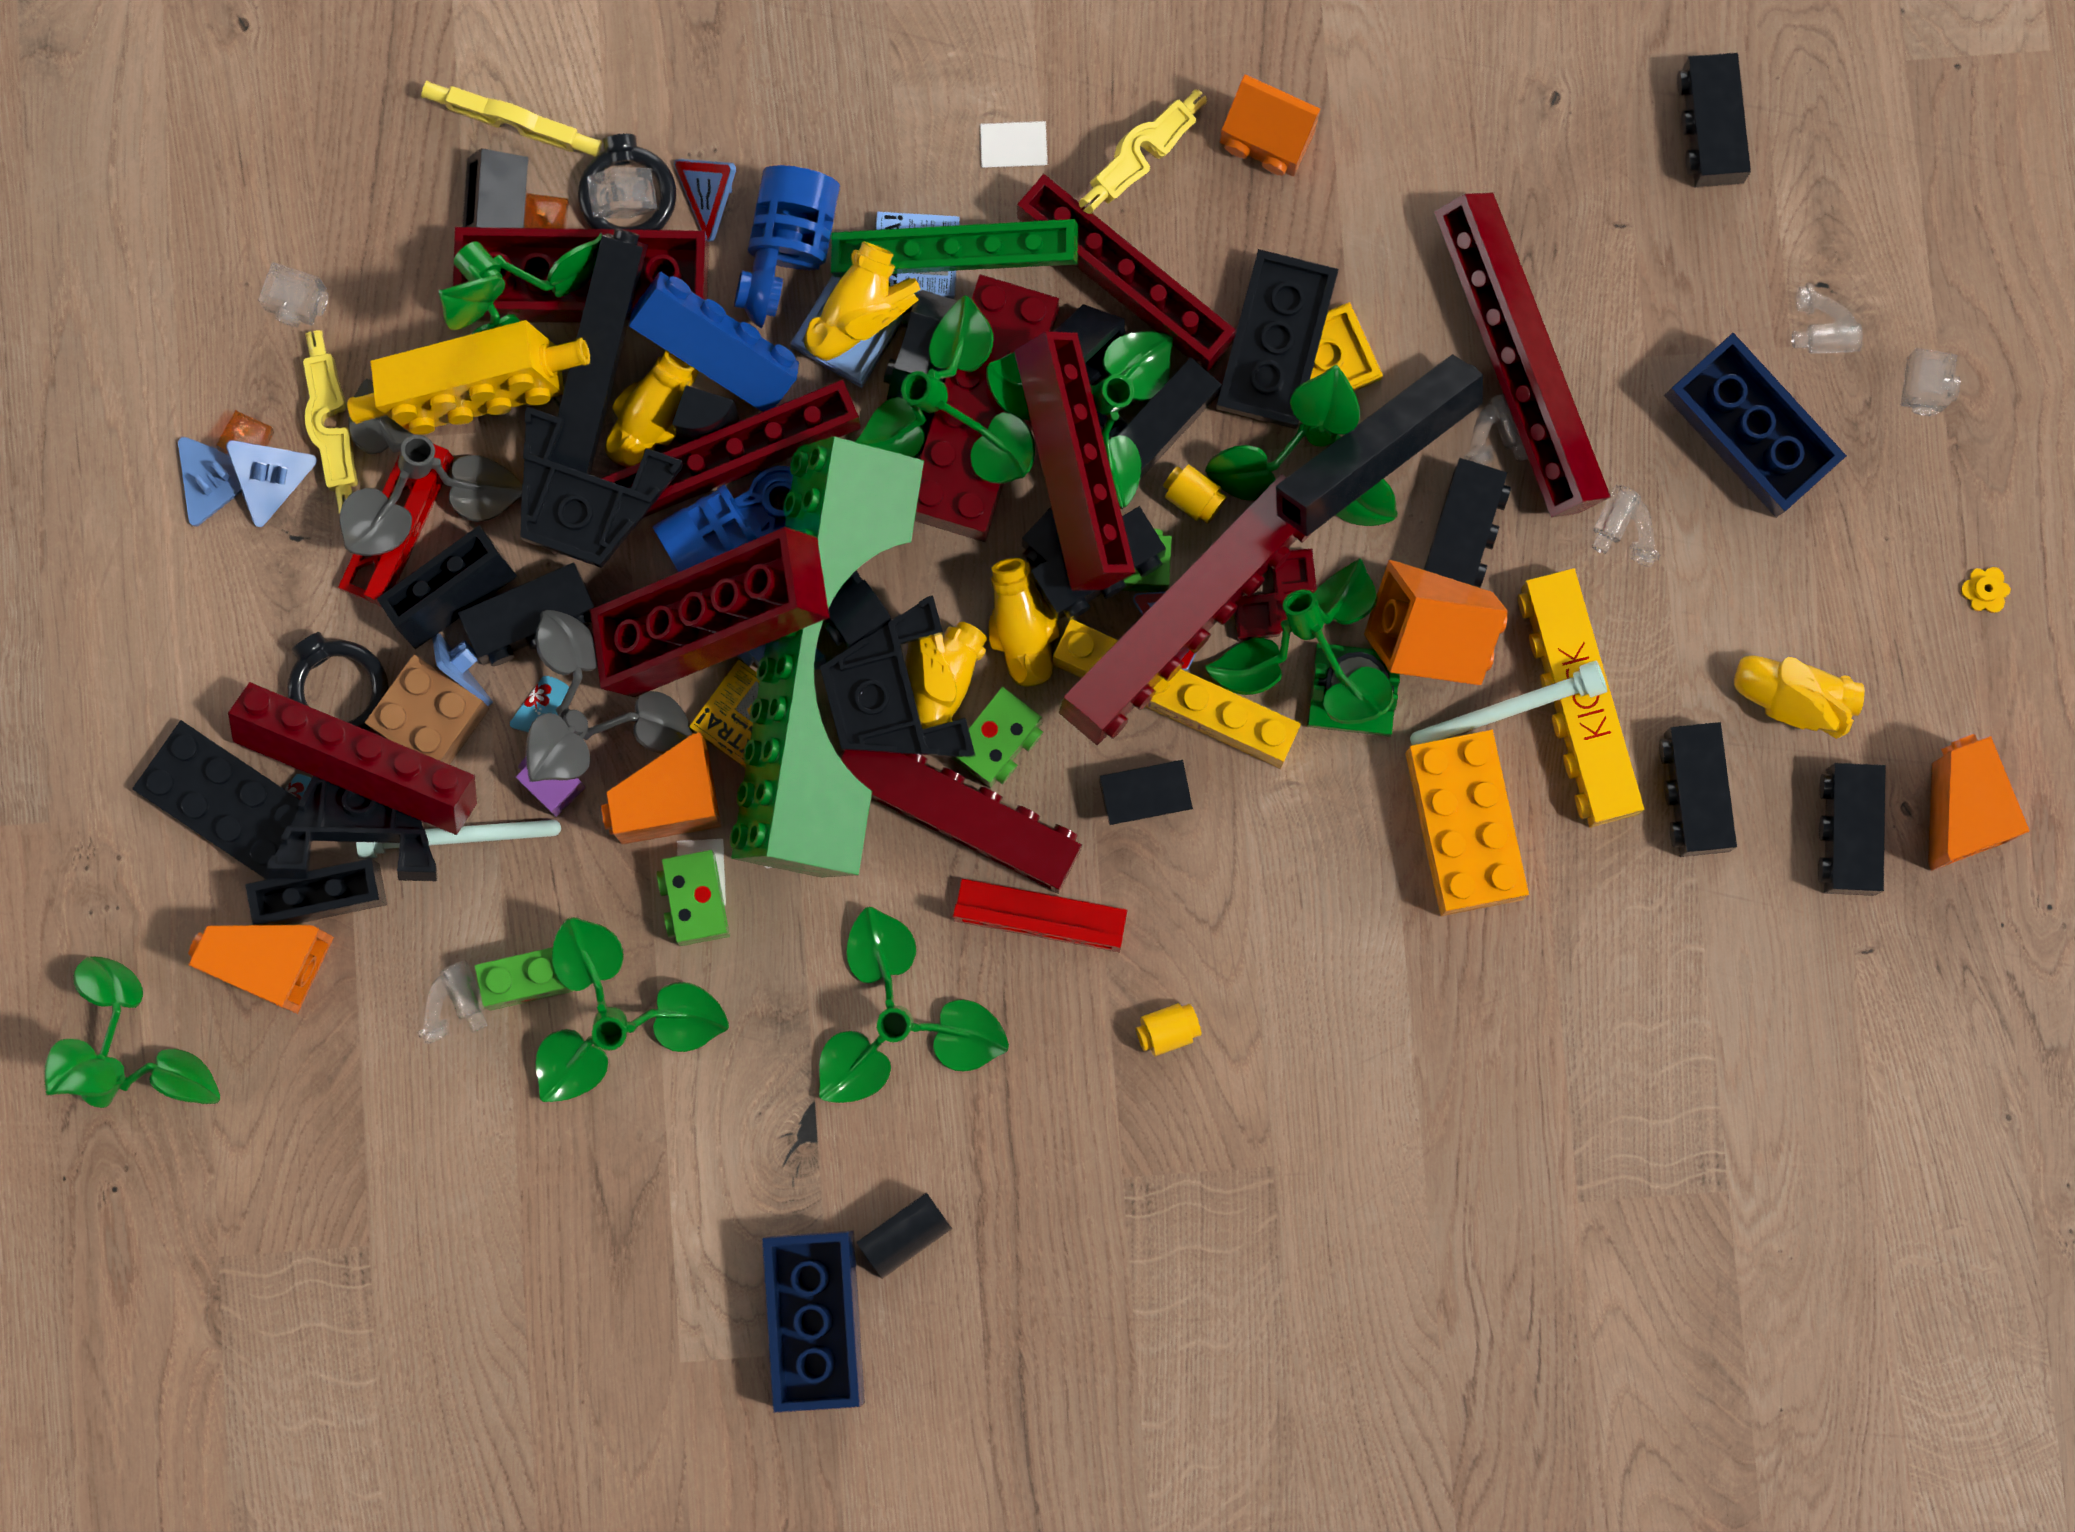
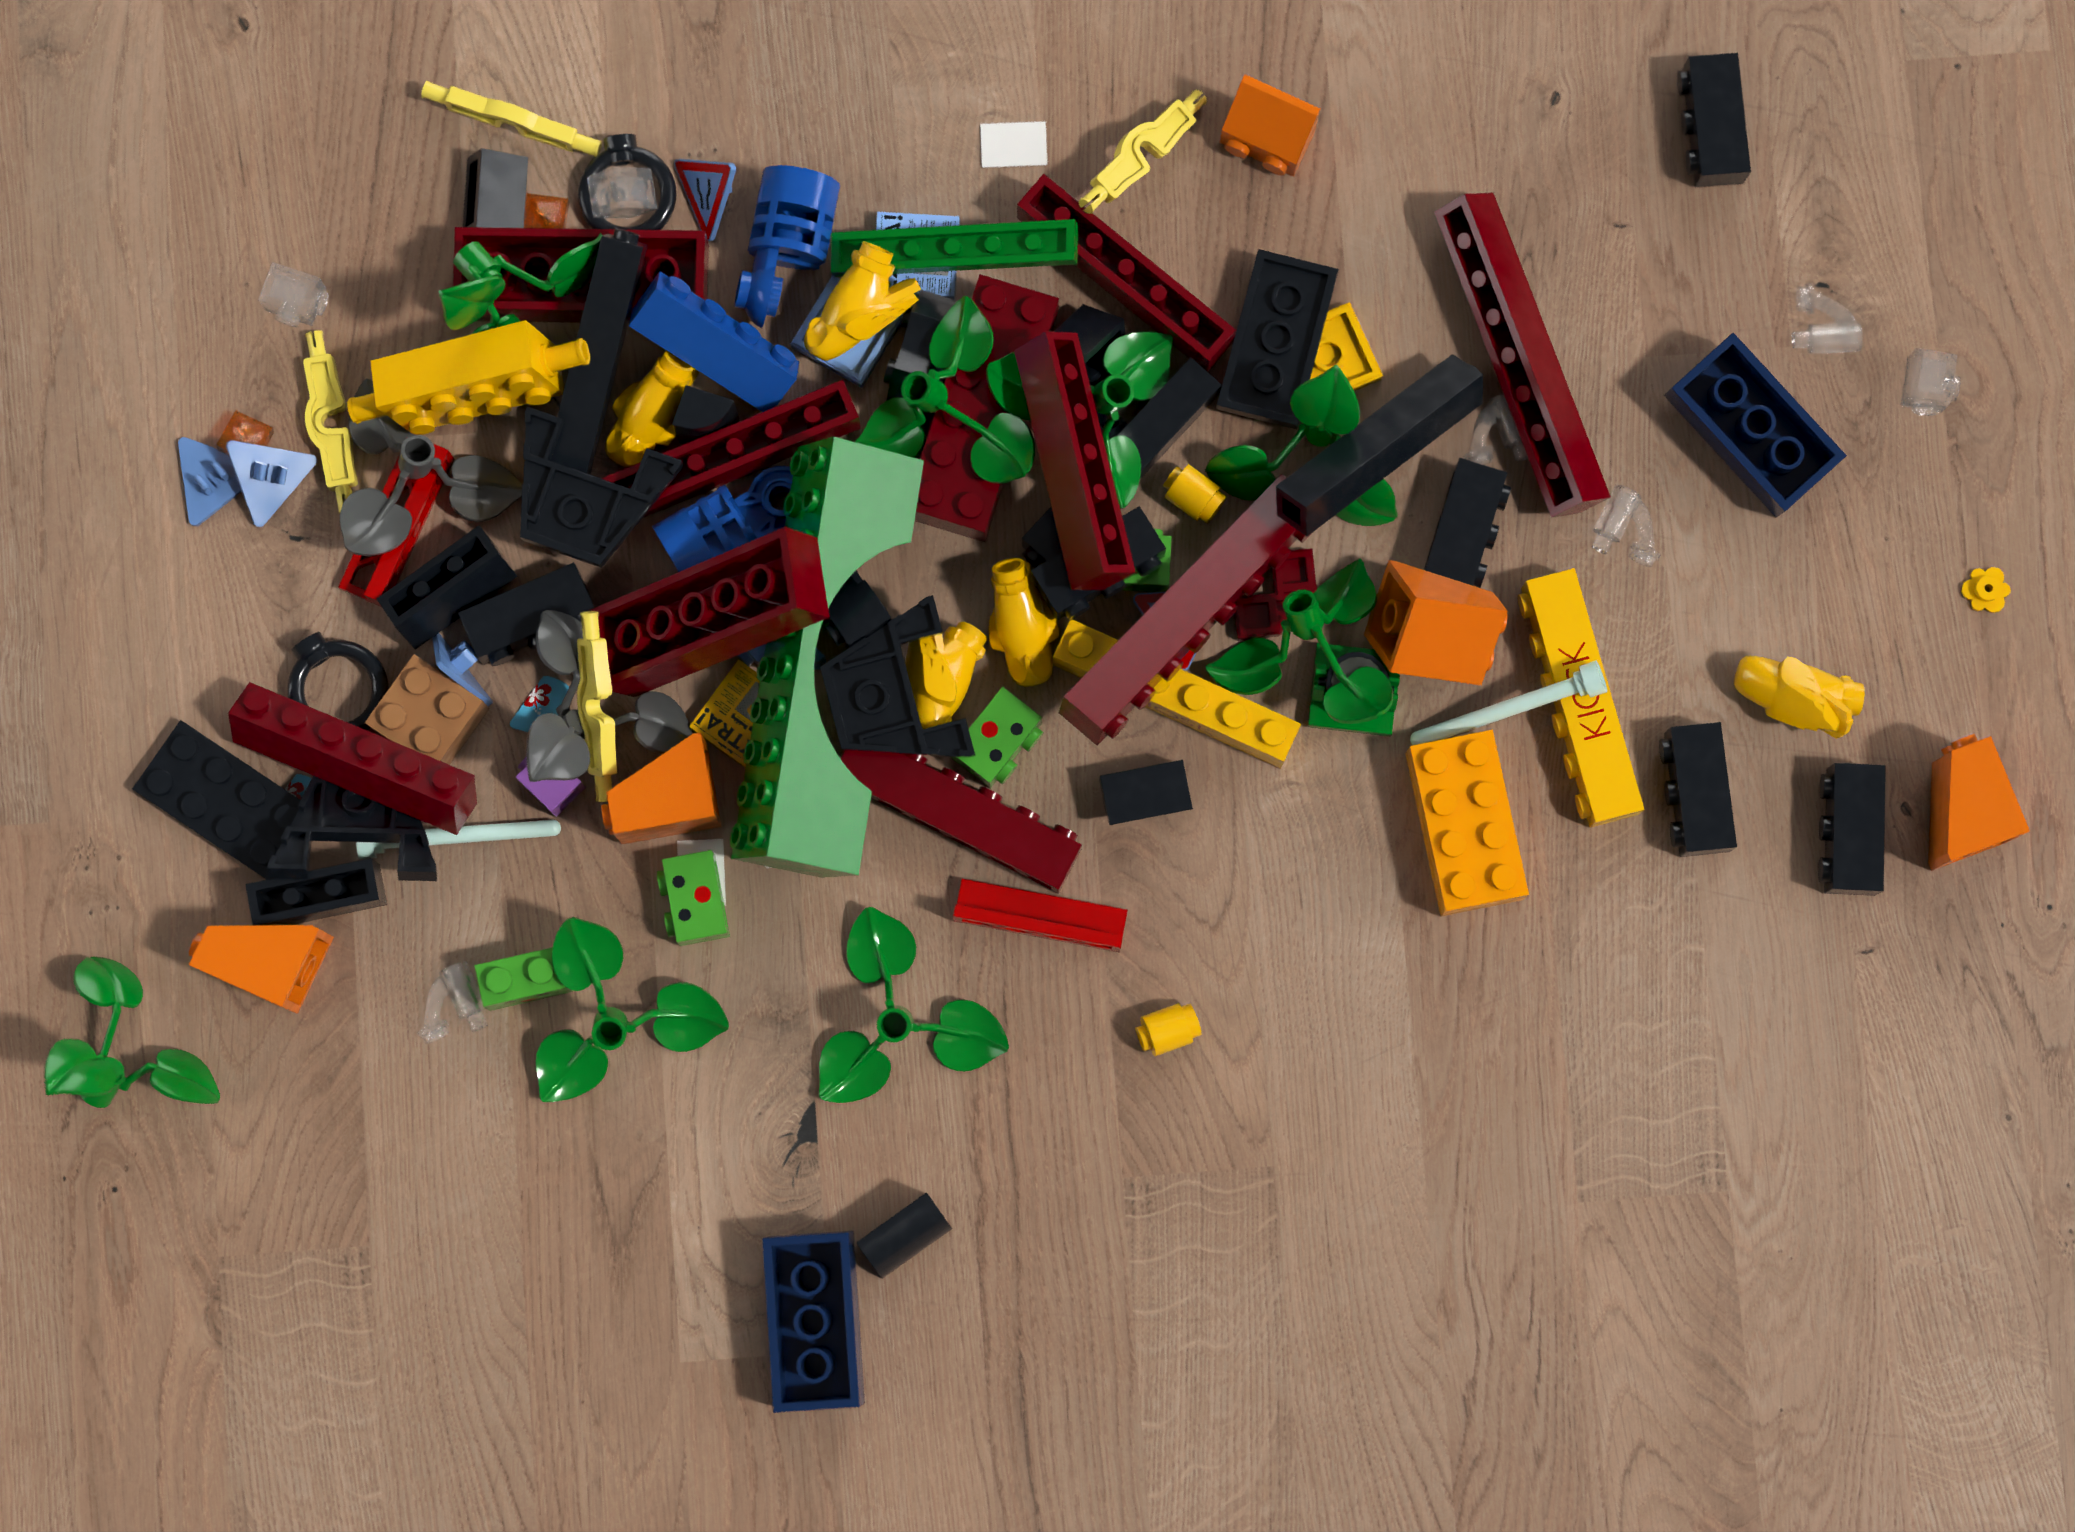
none -> light yellow piece [577,611,617,802]

